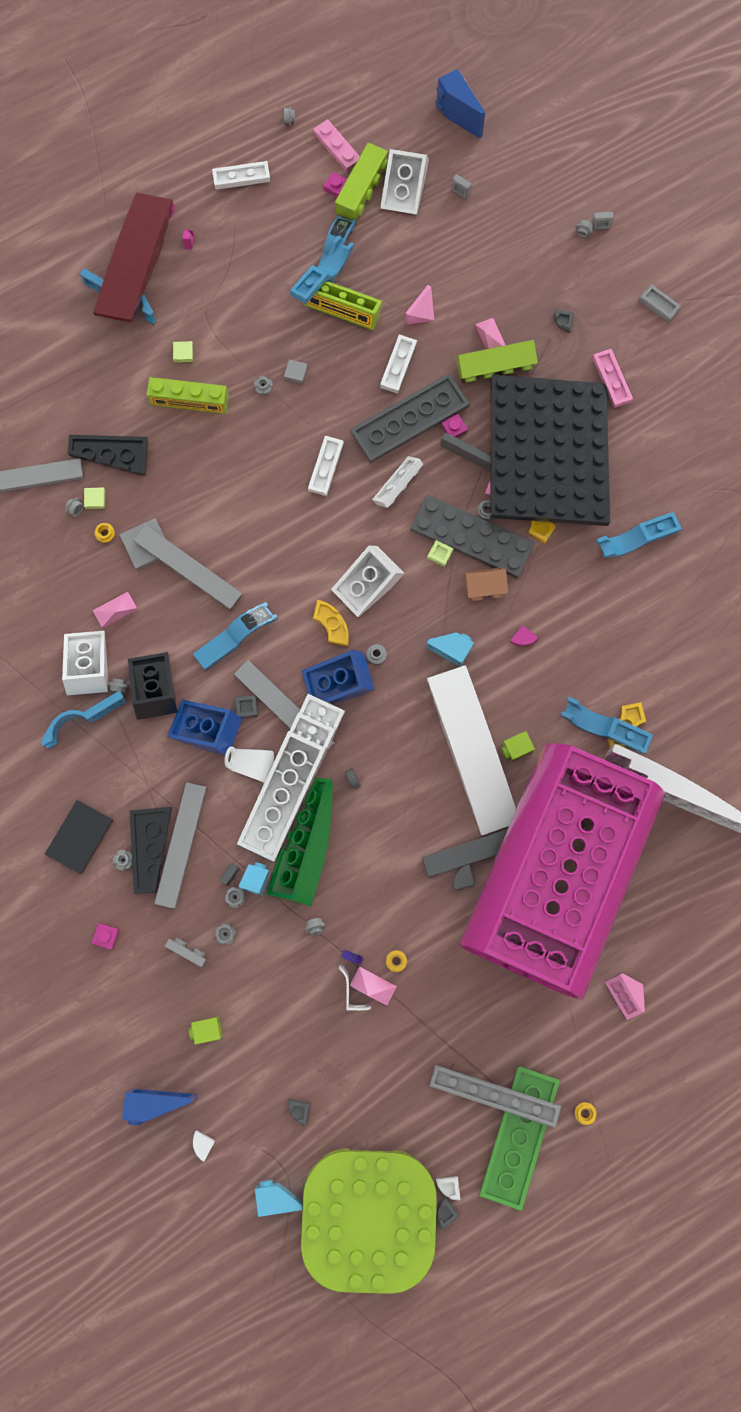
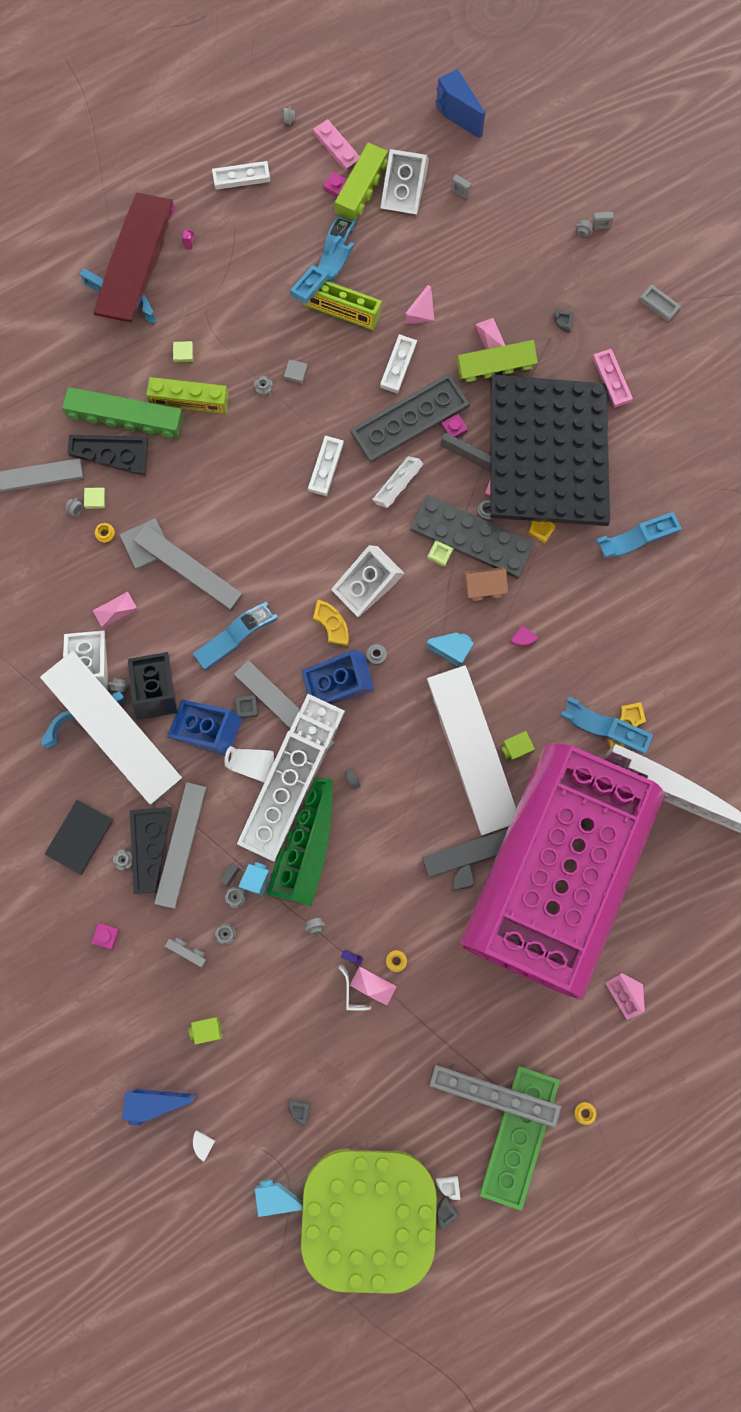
none -> white slope [40,650,182,805]
none -> bright green brick [62,387,184,439]

